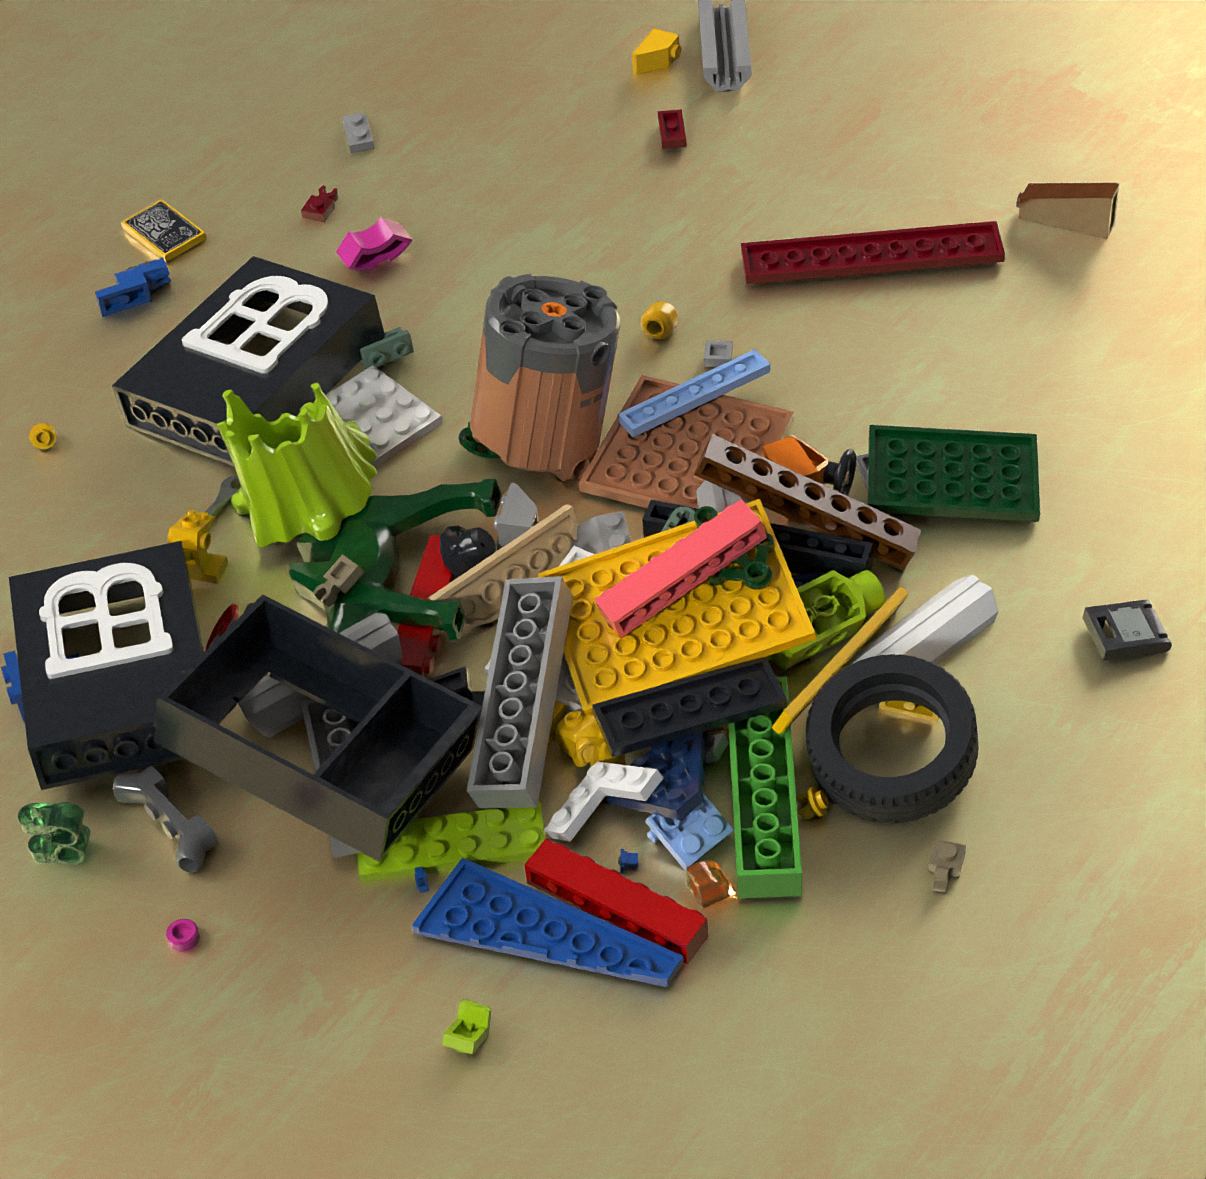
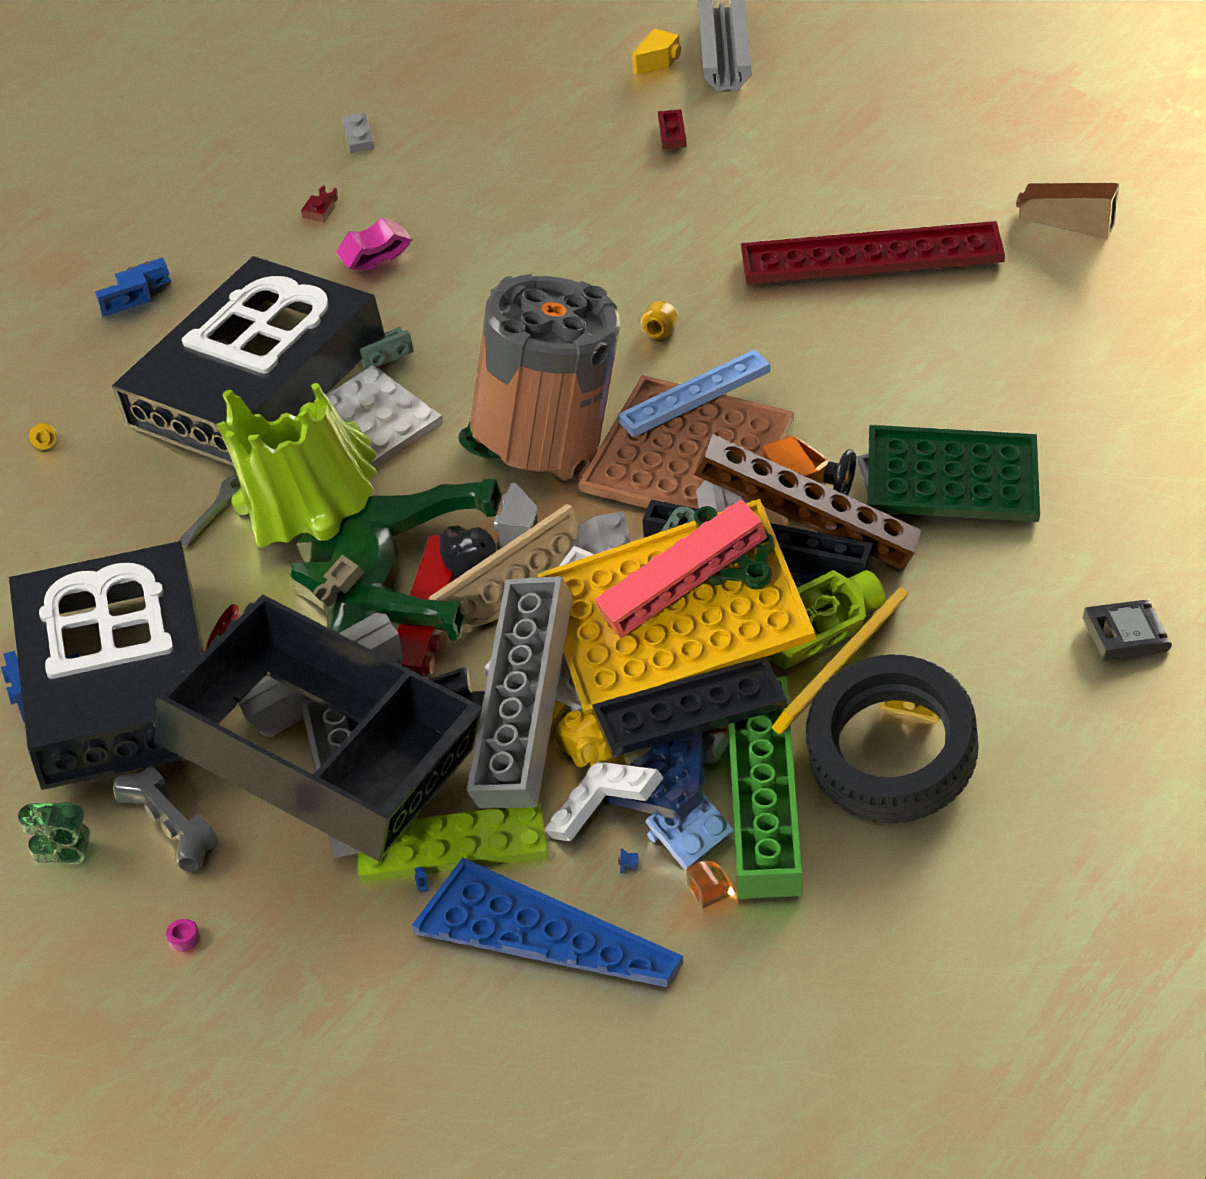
tile [121,199,207,262] -> none
yellow tile [168,509,229,584] -> none
lime bracket [442,999,492,1055] -> none
red brick [524,839,708,965] -> none
light grey plate [704,341,733,367] -> none
yellow plate [796,786,829,820] -> none
white piece [847,574,998,665] -> none
dark tan plate [928,839,966,893] -> none

